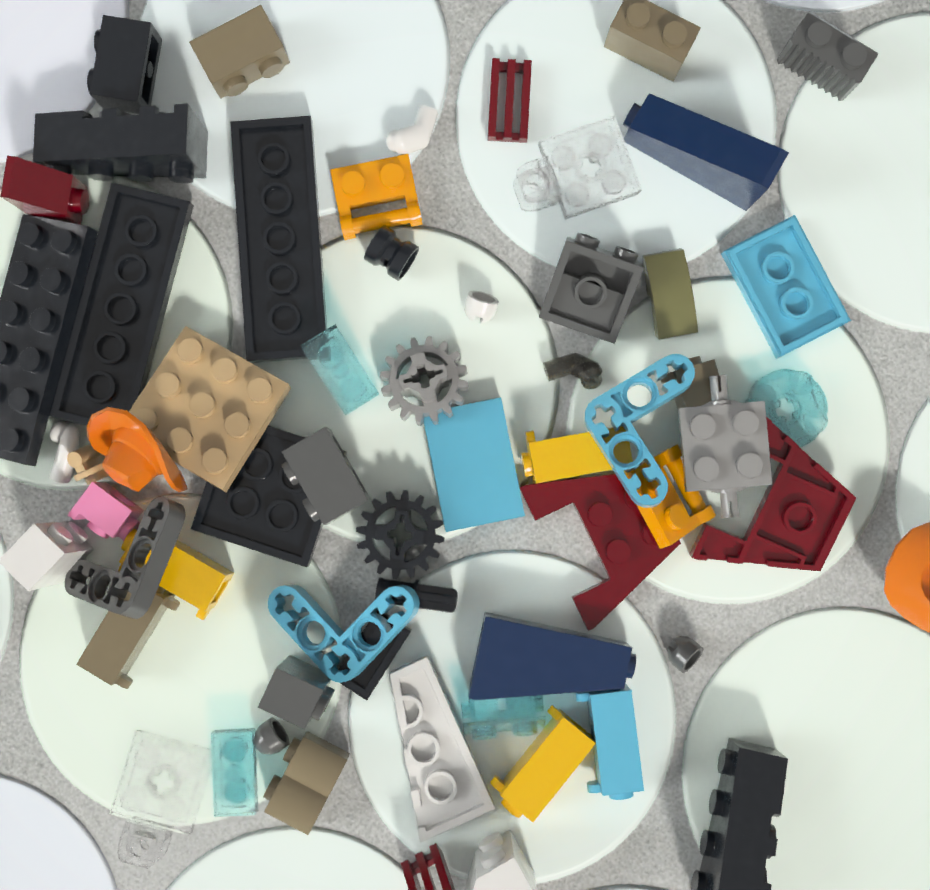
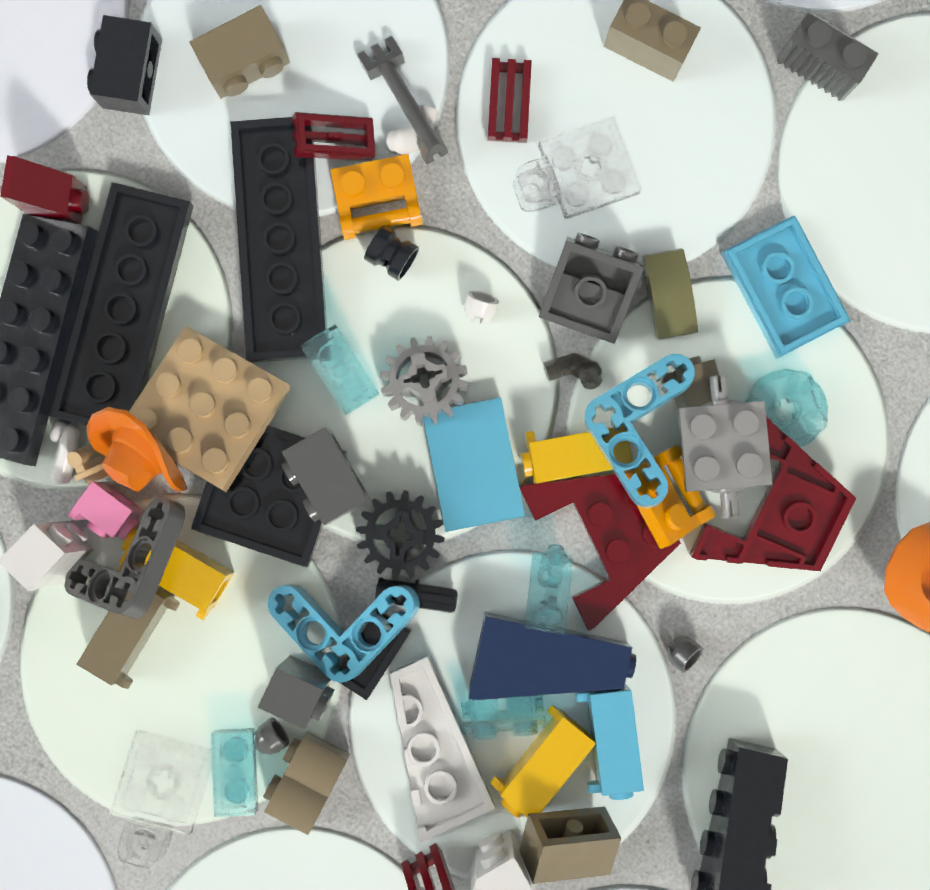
black wedge [33,103,208,183] -> none
dark blue slope [622,93,789,211] -> none
none -> dark red tile [292,112,376,161]
none -> dark grey hinge [356,36,448,165]
none -> dark tan brick [519,806,622,884]
none -> clear light blue hinge [524,544,573,635]

